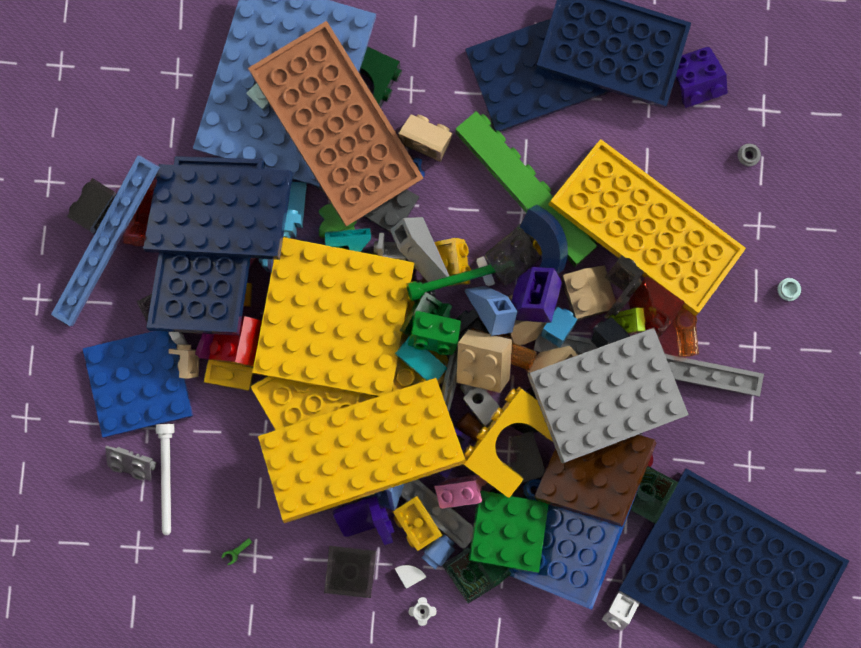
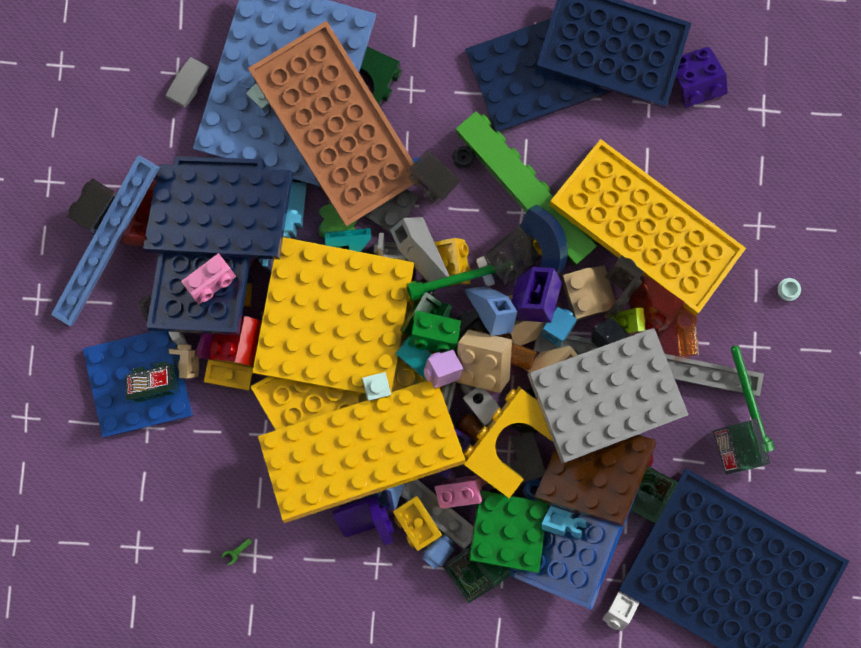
light grey hinge [105,446,156,481] -> none
white piece [156,424,174,535] -> none
clear smoke brick [324,545,377,598] -> none
white tile [395,565,426,589] -> none
tan slope [399,114,452,162] -> none
white plate [409,597,437,626] -> none
light grey plate [738,144,761,166] -> none
none -> slope [125,361,180,403]
none -> light grey slope [166,57,210,108]
none -> bright pink bracket [181,253,236,304]
none -> light aqua plate [362,372,391,401]
none -> clear smoke brick [407,149,461,205]
none -> lavender brick [424,350,463,389]
none -> black plate [452,146,475,168]
none -> medium azure plate [542,506,586,538]
none -> clear green slope [713,418,770,475]
none -> green piece [731,345,775,454]

